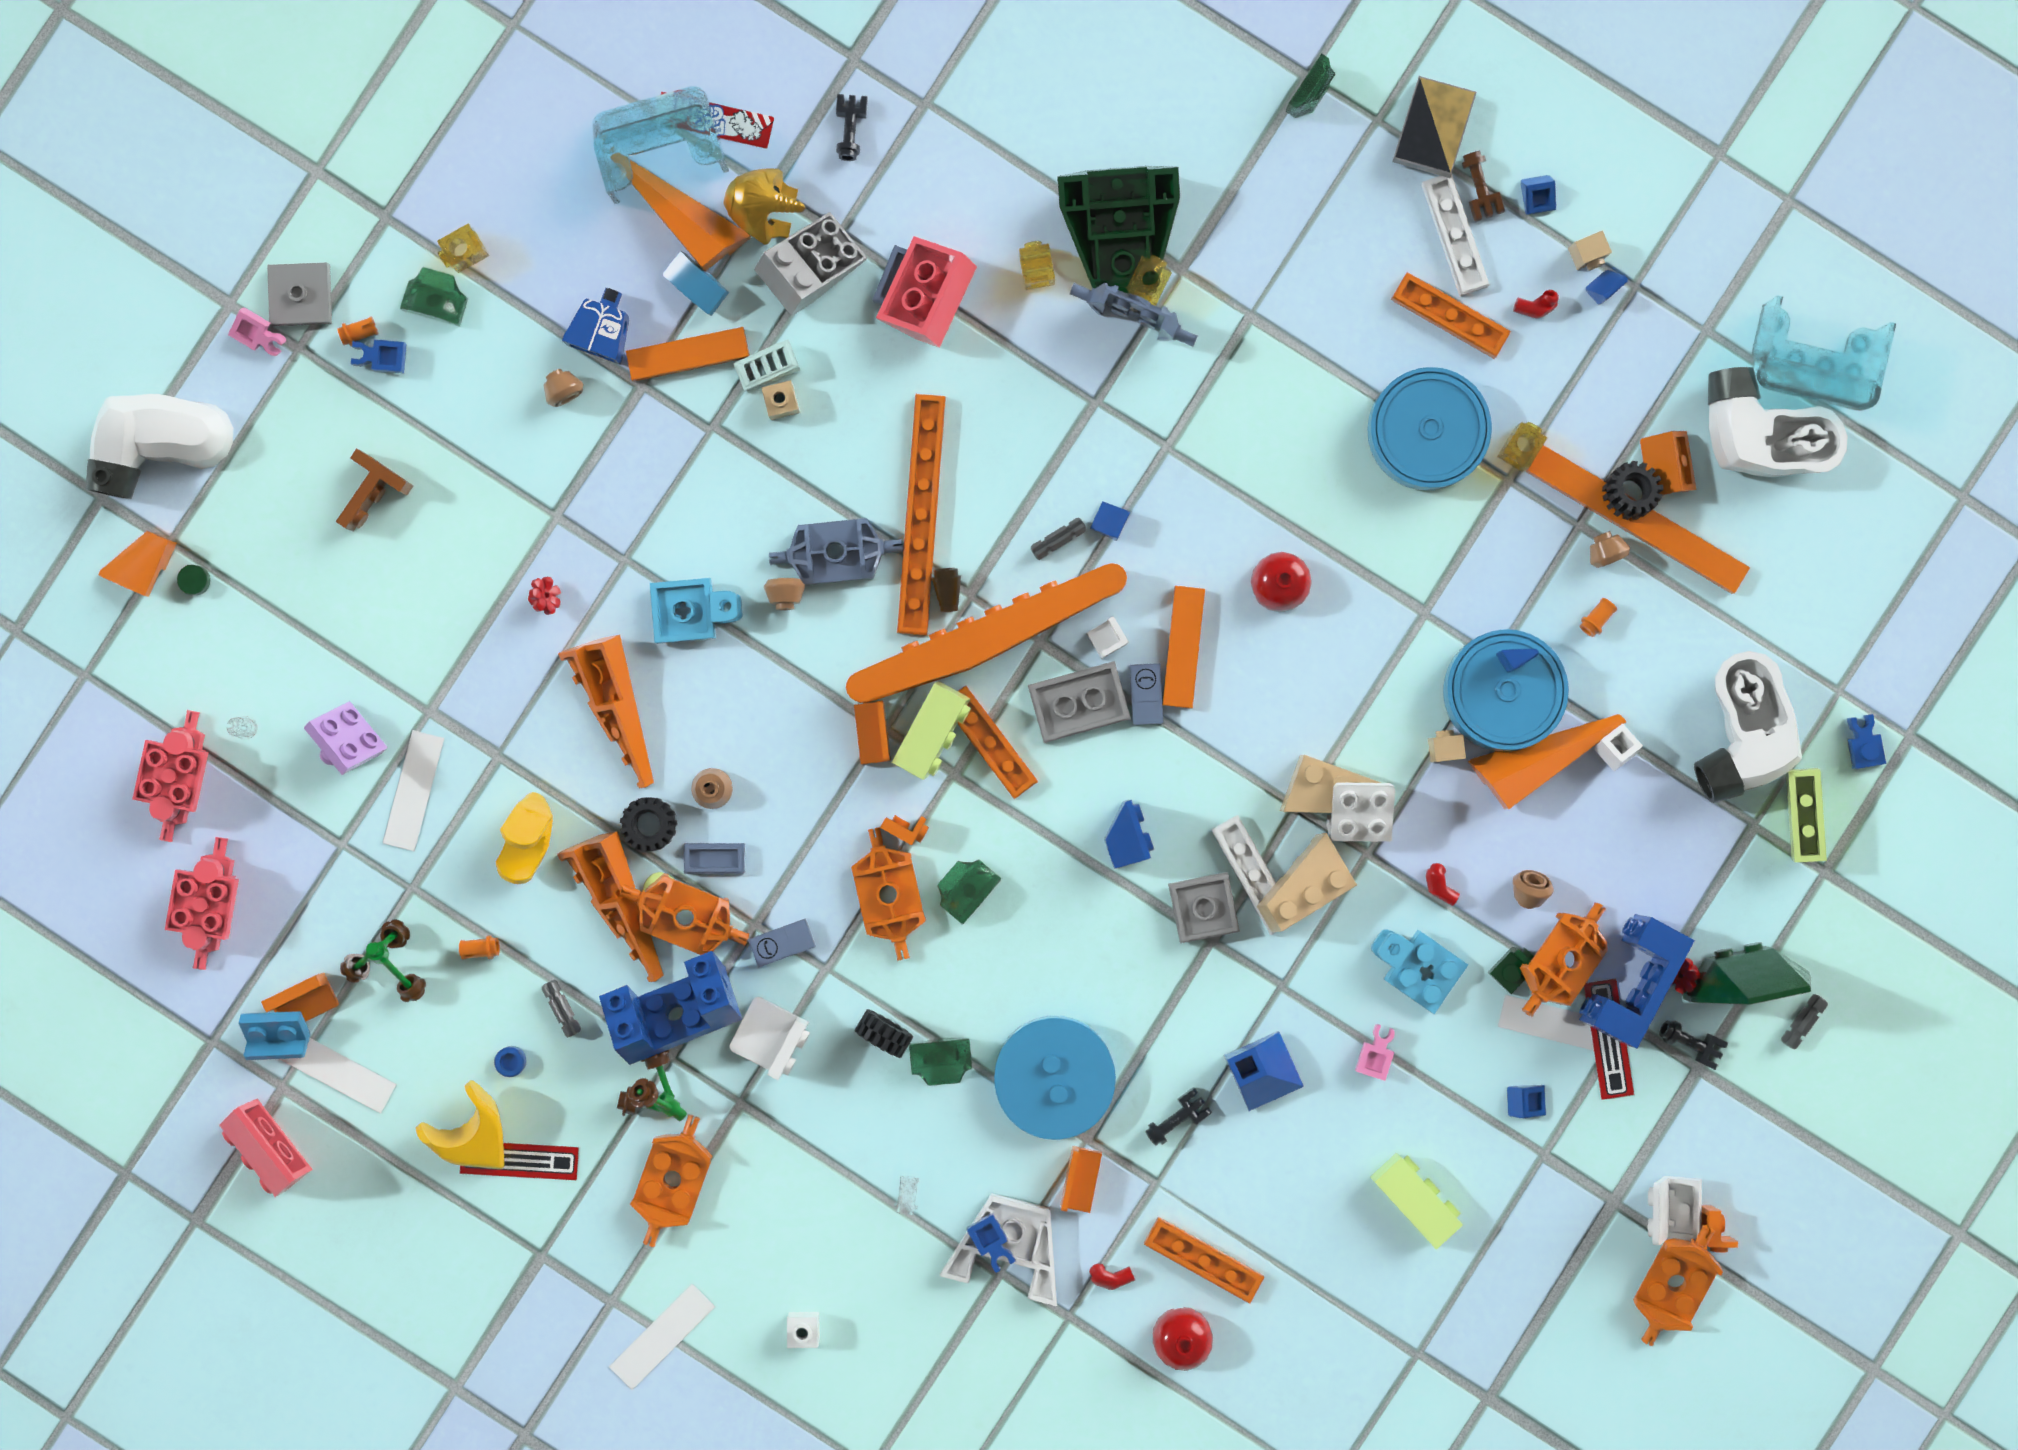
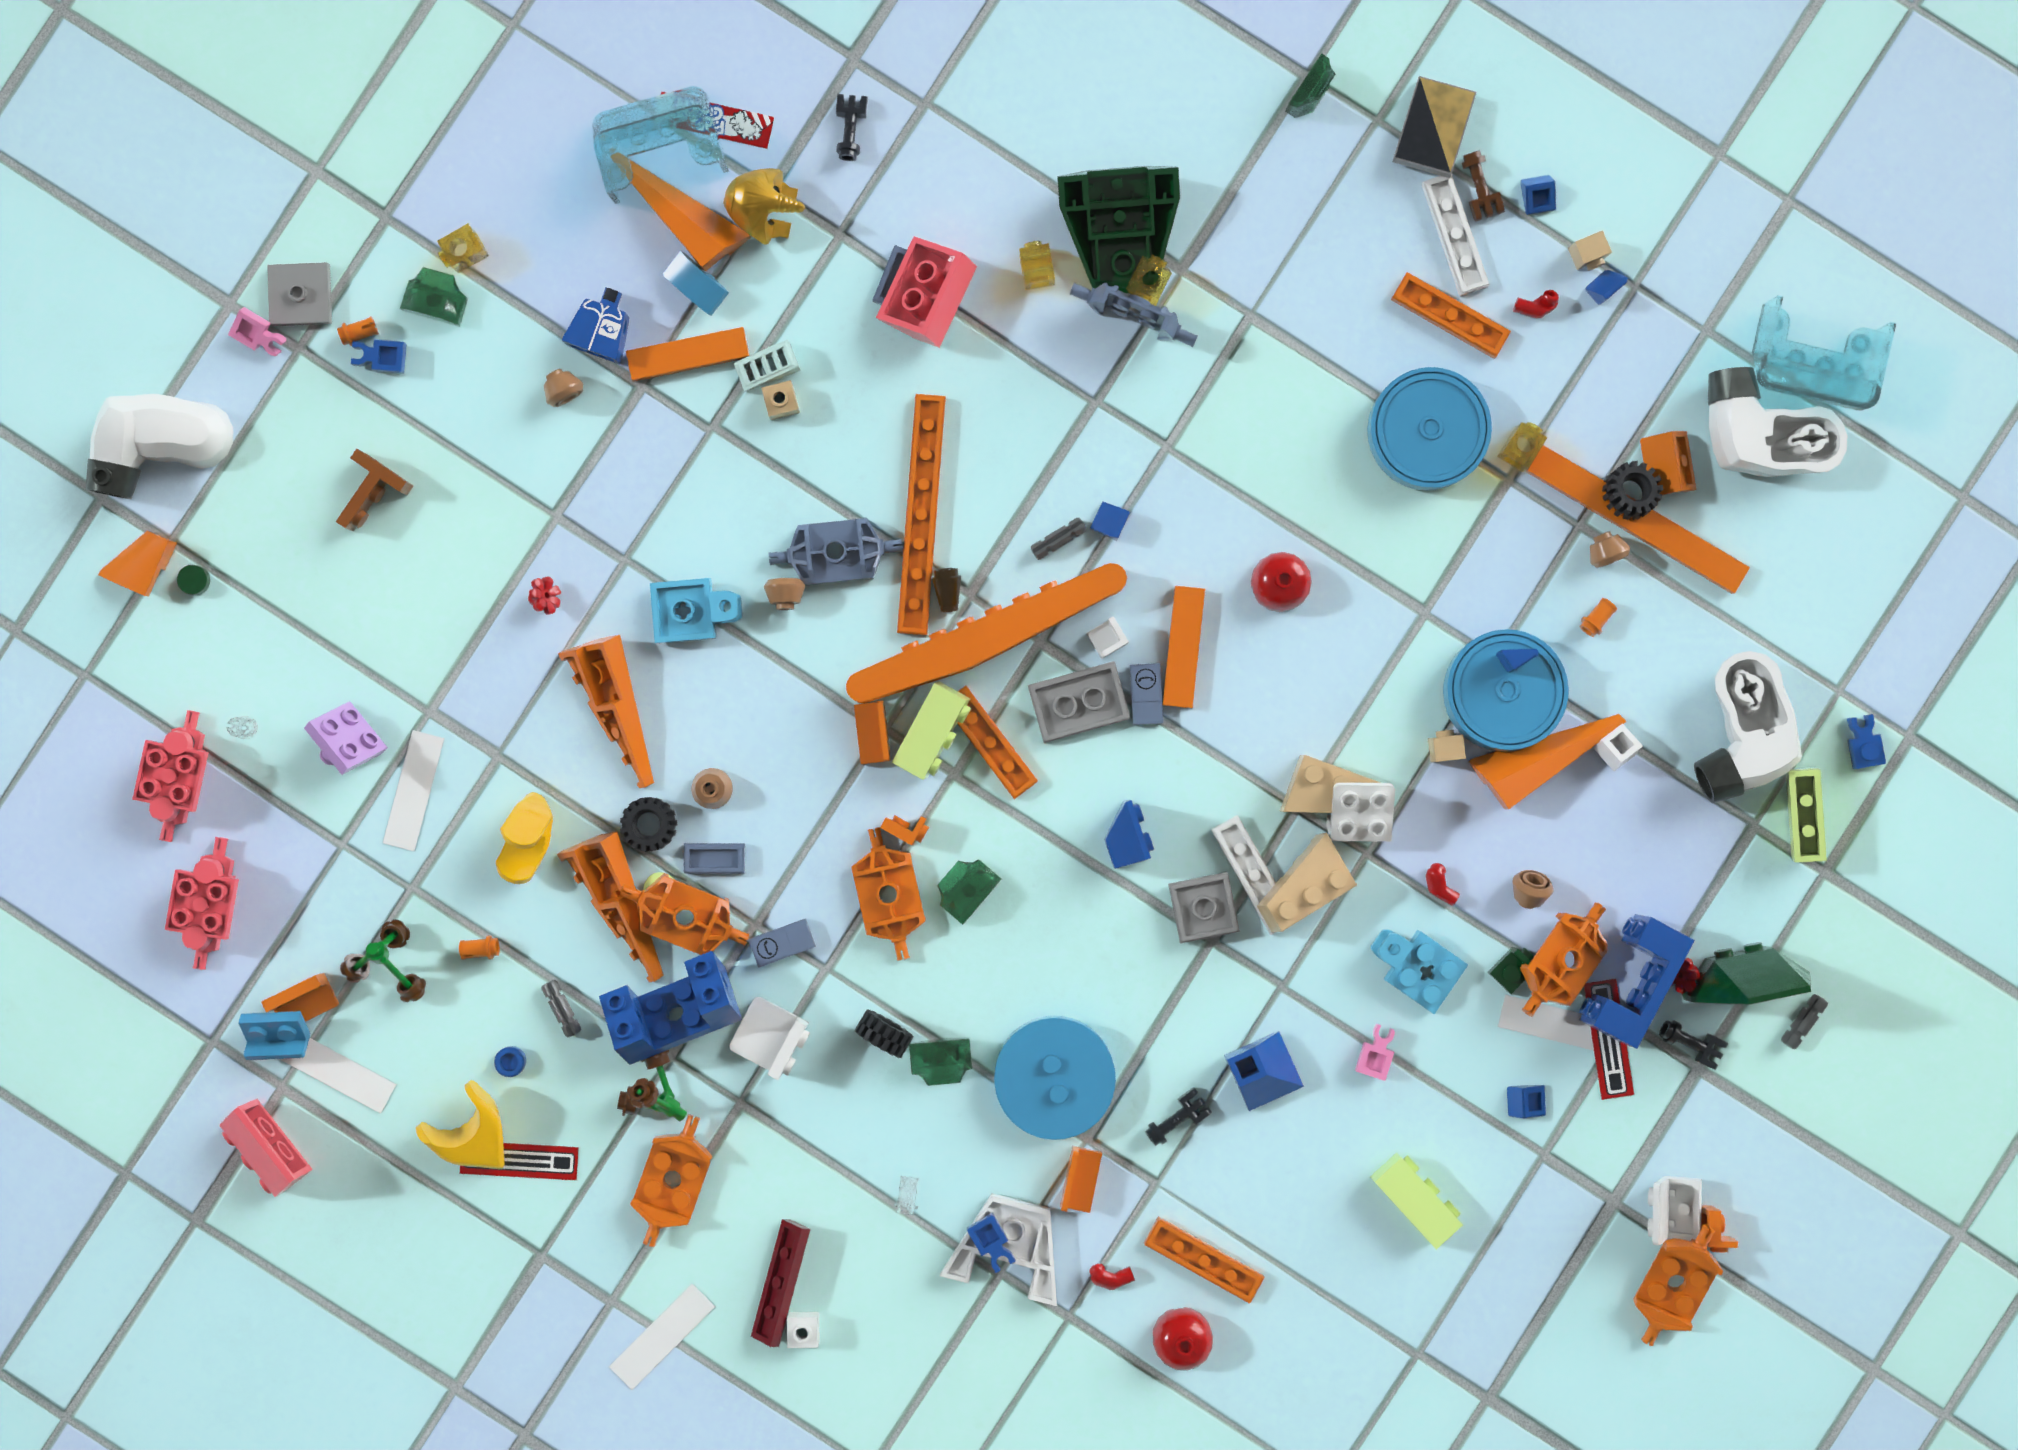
light grey slope [754,212,867,316] -> none
none -> dark red plate [751,1219,810,1347]

